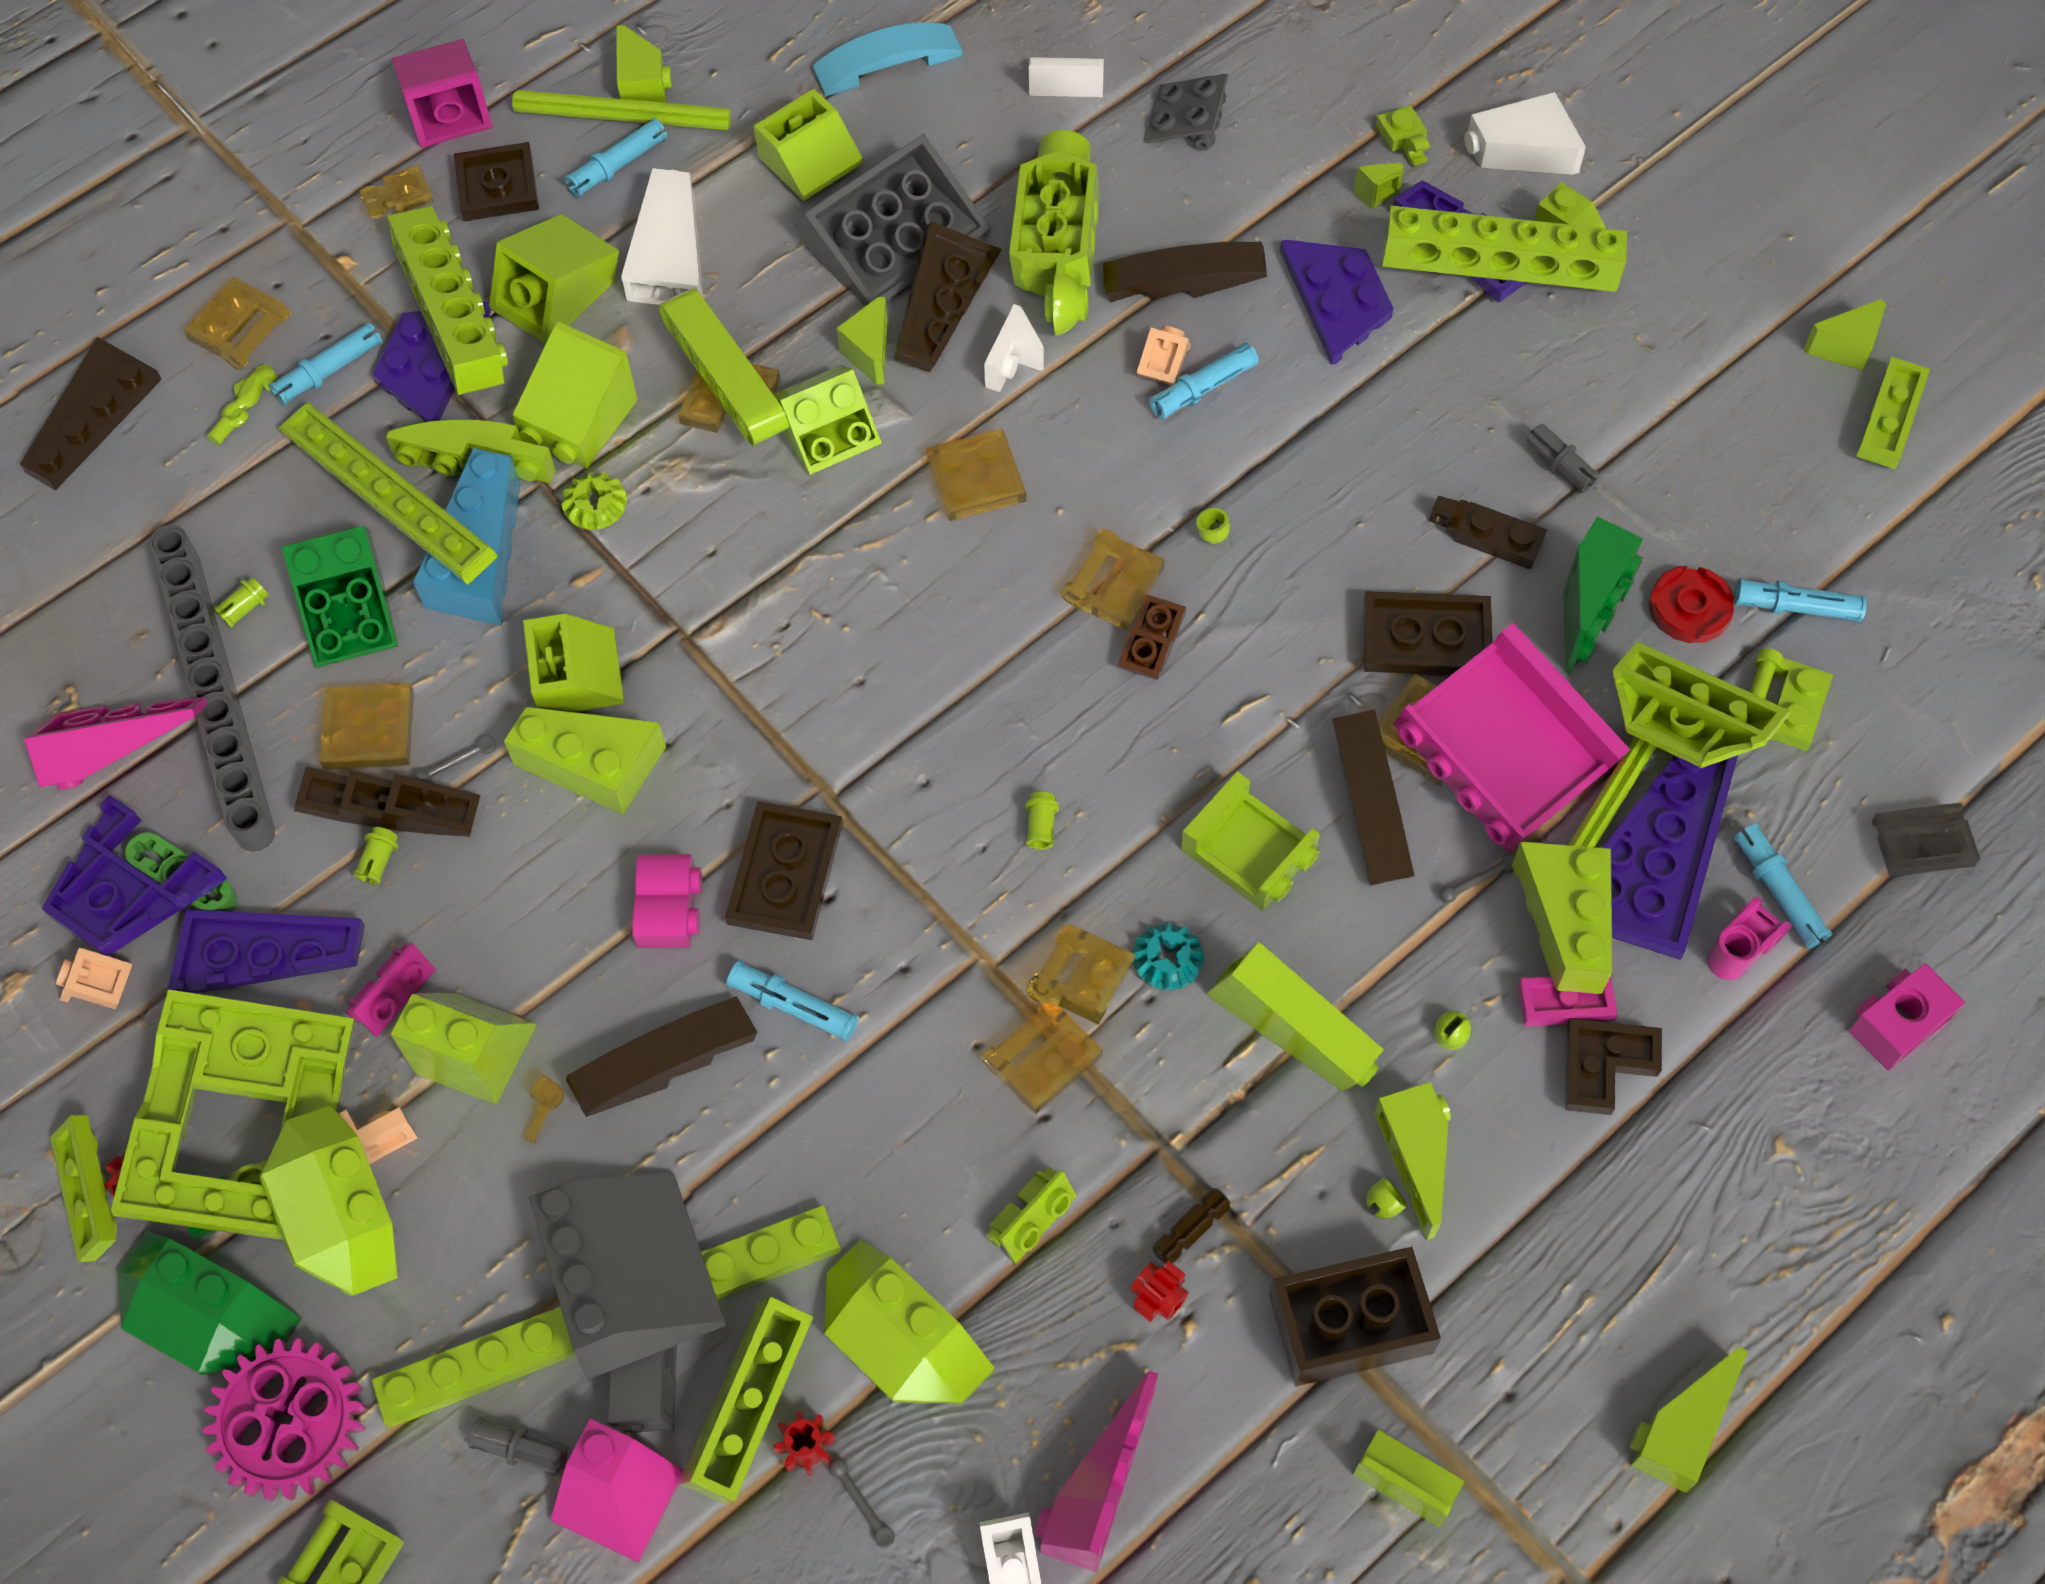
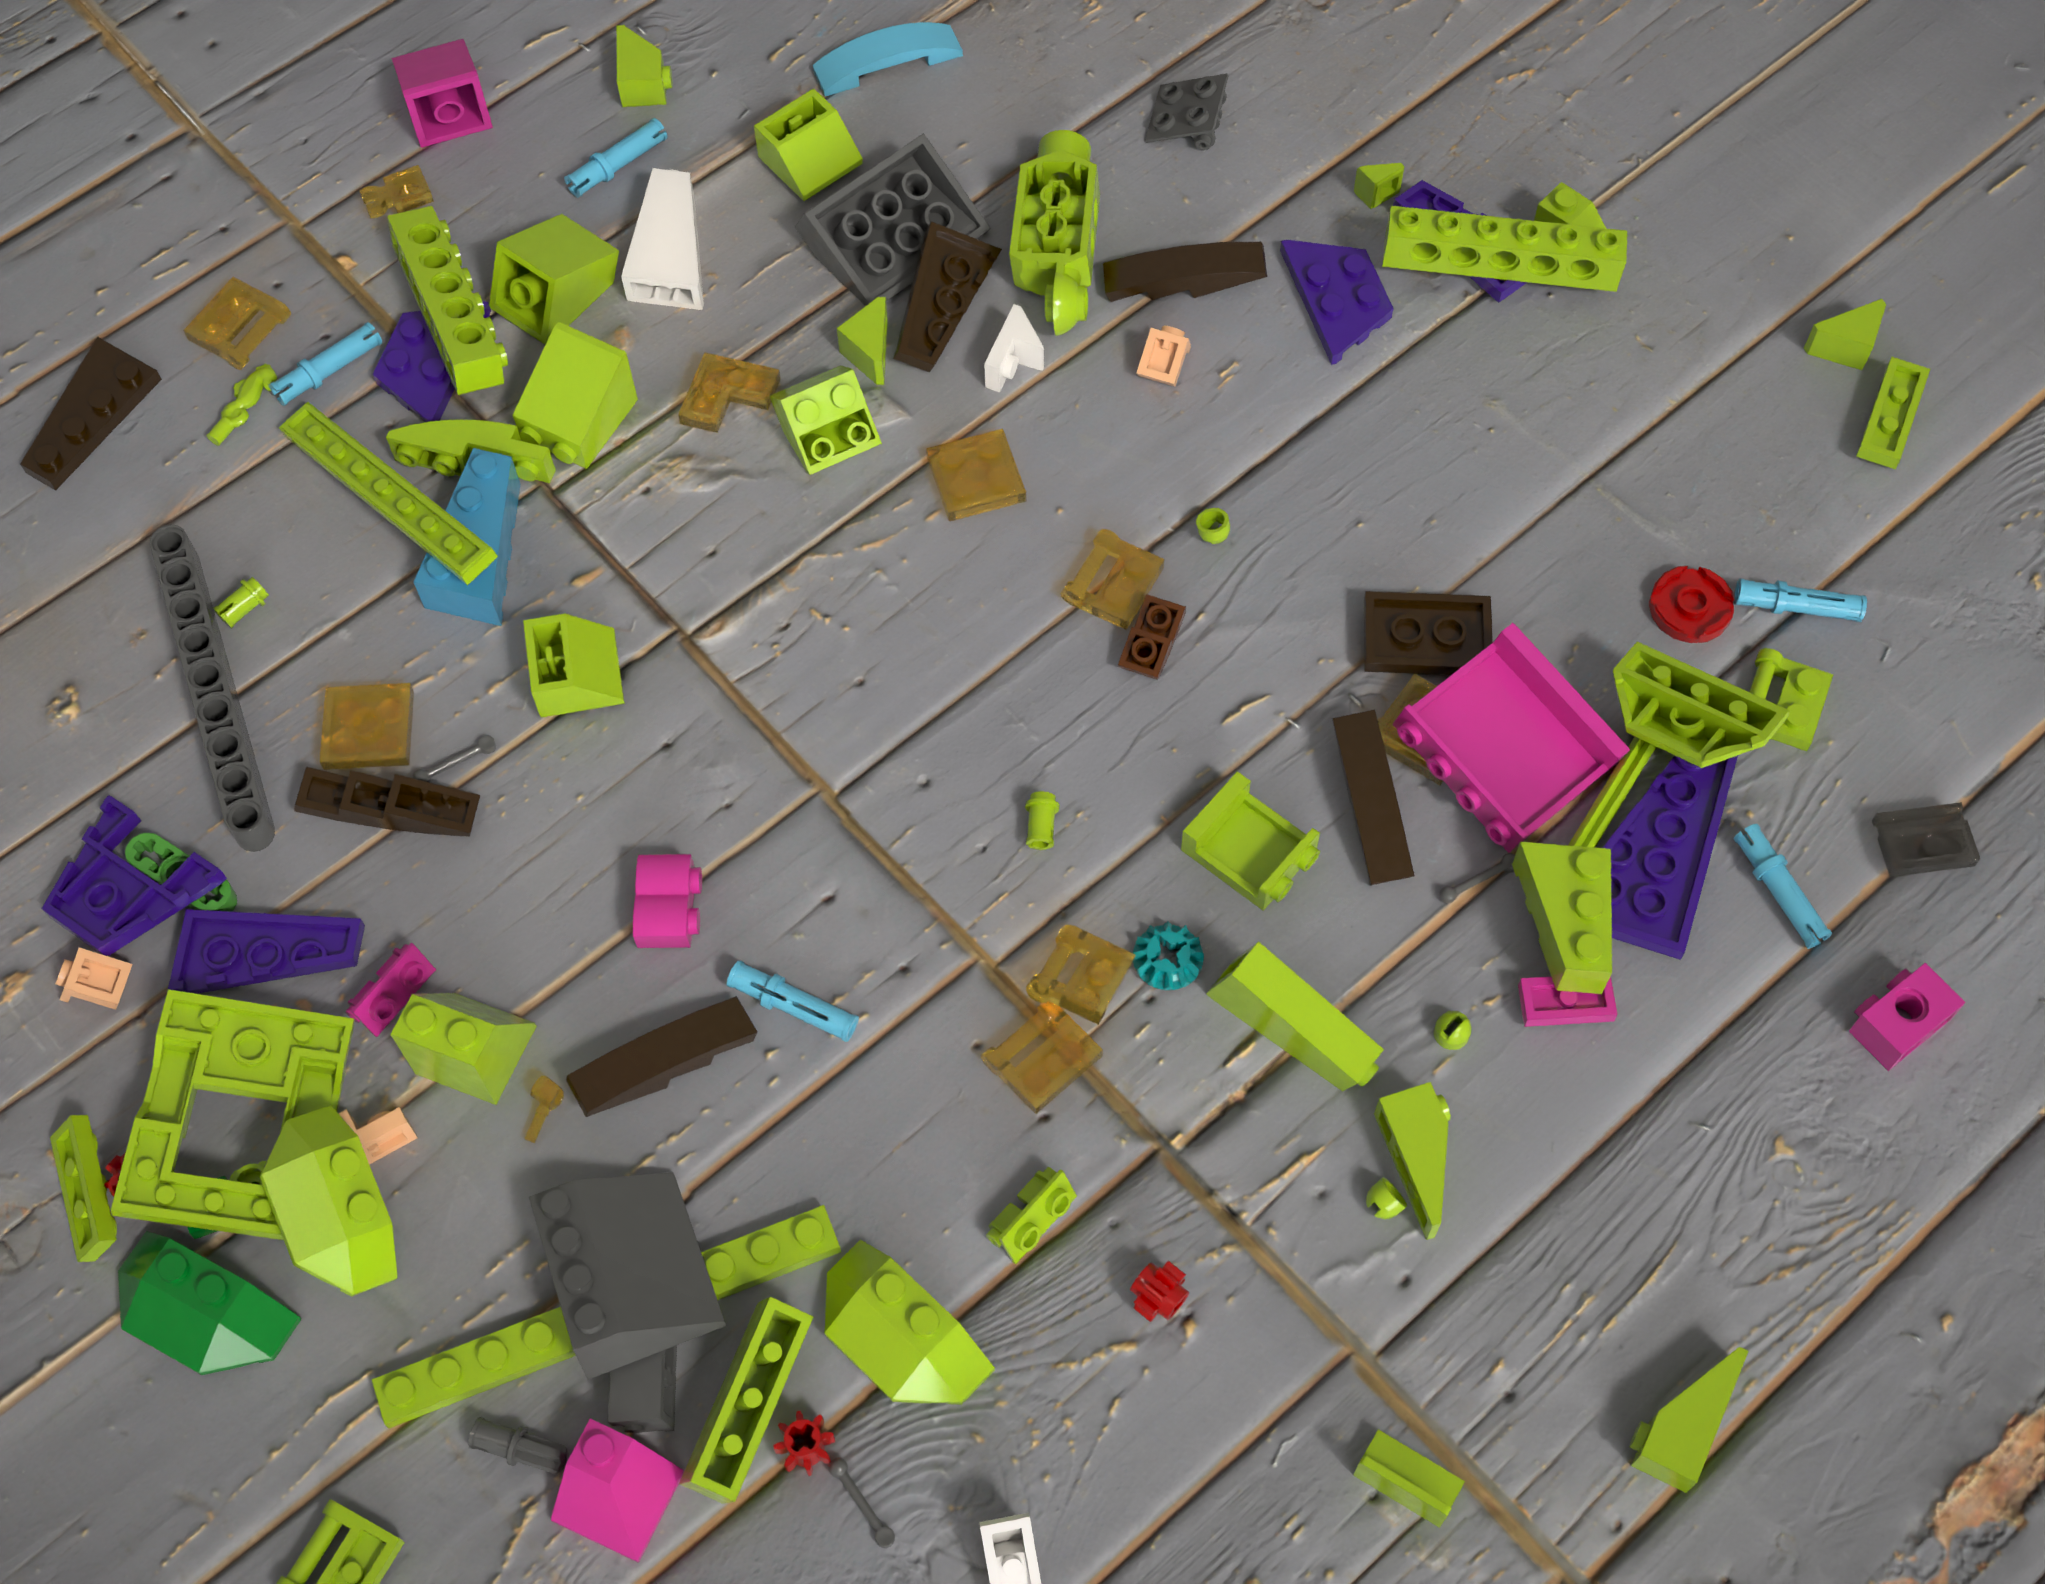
dark pink wedge [24,697,208,790] -> none
dark pink gear [202,1338,367,1501] -> none
green slope [281,526,398,668] -> none
lime pin [353,827,399,886] -> none
dark brown plate [454,142,540,221] -> none
lime wedge [504,707,666,815] -> none
lime axle [512,90,732,131] -> none
lime gear [562,471,627,530] -> none
lime beam [658,287,789,447] -> none
dark brown plate [725,801,843,941] -> none
white panel [1029,57,1104,97] -> none
dark pink wedge [1034,1371,1158,1573] -> none
medium azure pin [1149,342,1259,420] -> none
dark brown axle [1152,1188,1231,1264] -> none
dark brown brick [1269,1246,1441,1387] -> none
lime plate [1376,105,1430,167] -> none
dark brown hinge [1429,496,1548,569] -> none
white slope [1464,92,1586,175] -> none
dark grey axle [1527,424,1600,493] -> none
green slope [1563,516,1643,675] -> none
dark brown plate [1565,1018,1662,1115] -> none
dark pink piece [1707,896,1793,980] -> none

